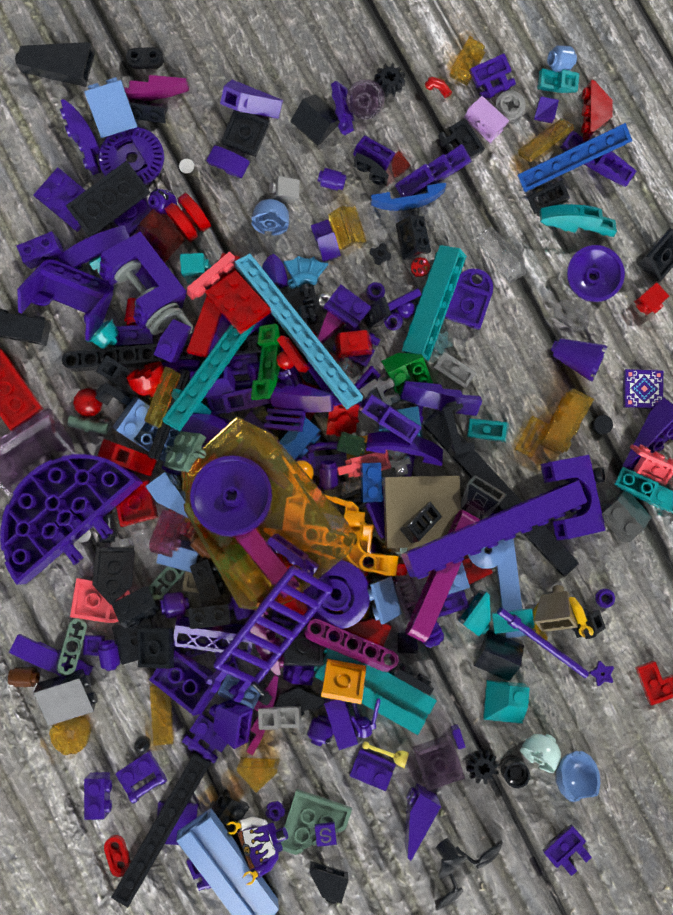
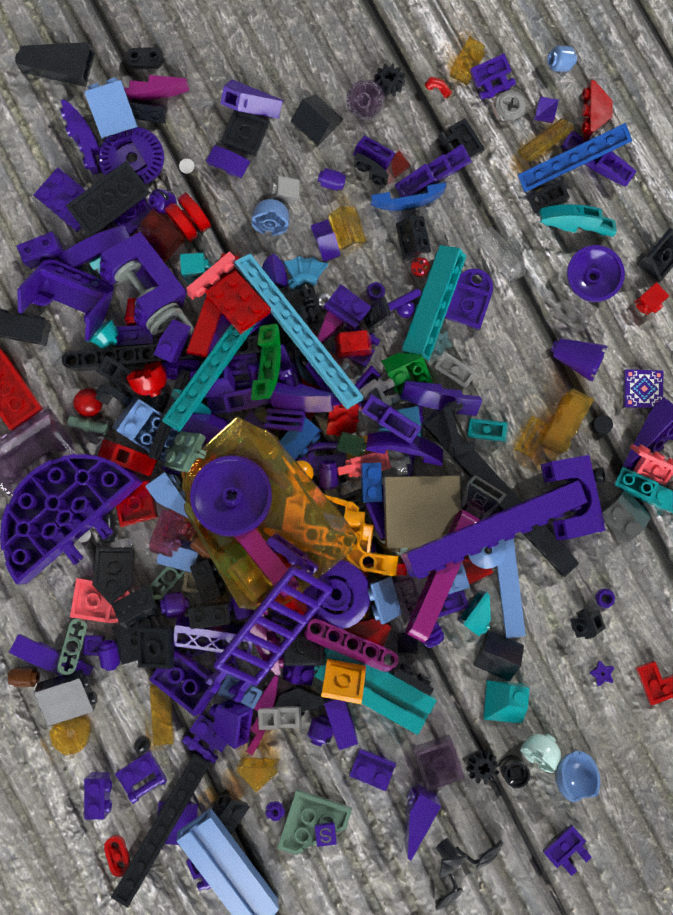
clear yellow tile [144,367,181,428] -> none
torso [226,817,288,885] -> none
black hand [251,681,272,706] -> none
red tile [276,336,310,373] -> none
black slope [309,861,349,904] -> none
dark purple hinge [331,81,354,136] -> none
dark purple plant [351,698,380,738] -> none
light yellow hinge [362,742,409,768] -> none
black plate [369,243,391,265] -> none
dark purple plate [384,311,403,331] -> none
black slope [400,501,442,543] -> none
dark purple tile [450,724,466,750] -> none
lavender hinge [464,96,509,143] -> none
teal slope [492,608,535,634] -> none
dark purple bar [497,607,589,678] -> none
dark tan torso [533,585,594,640] -> none
teal slope [537,68,580,93] -> none

